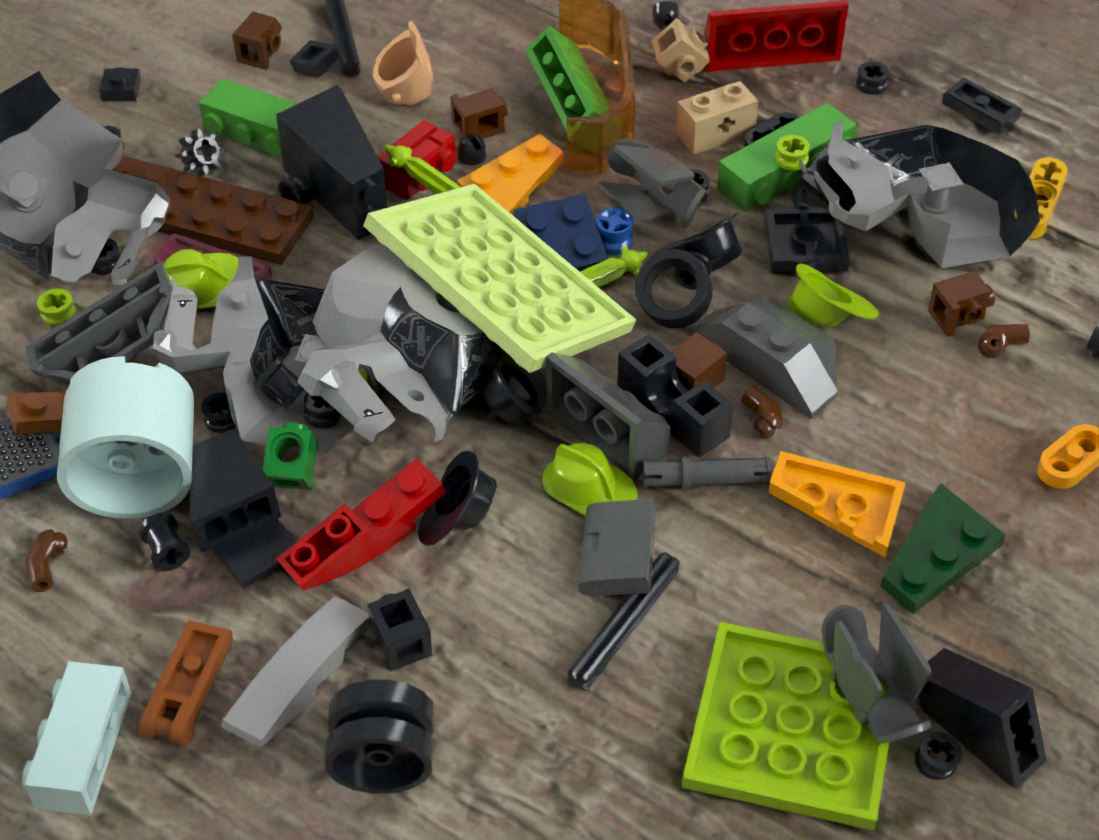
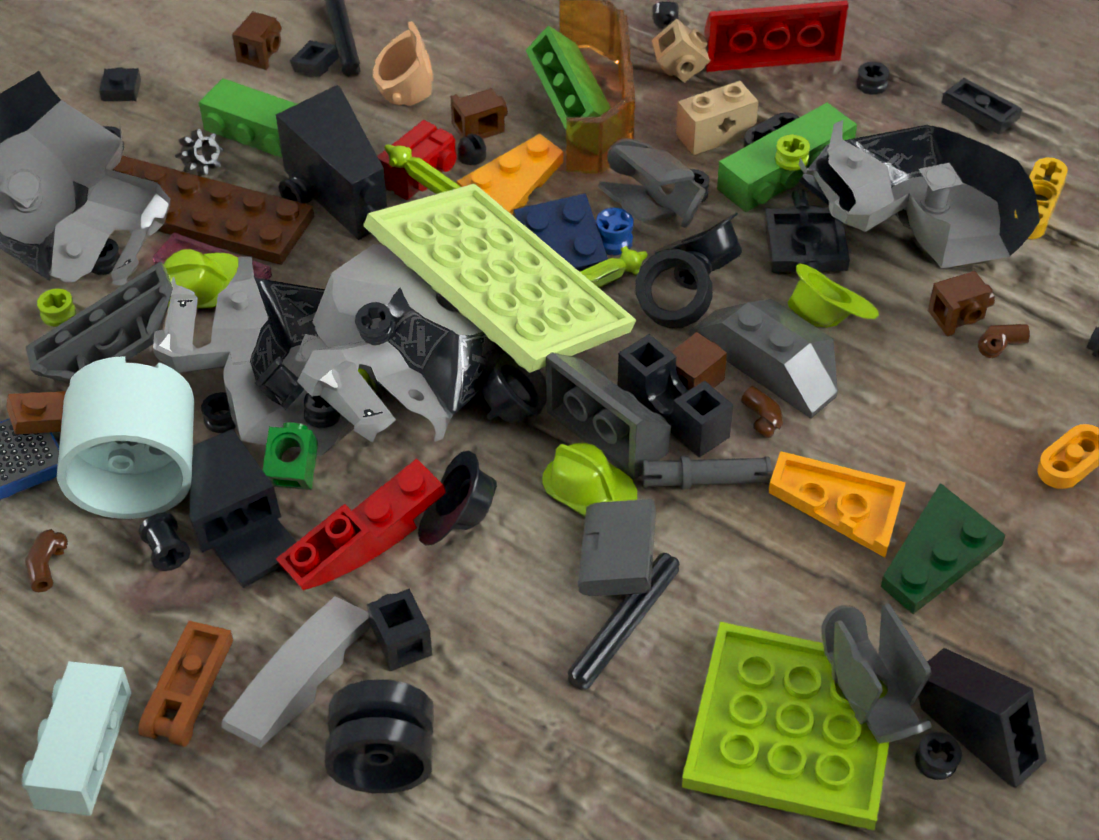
none -> black bush [355,302,396,345]

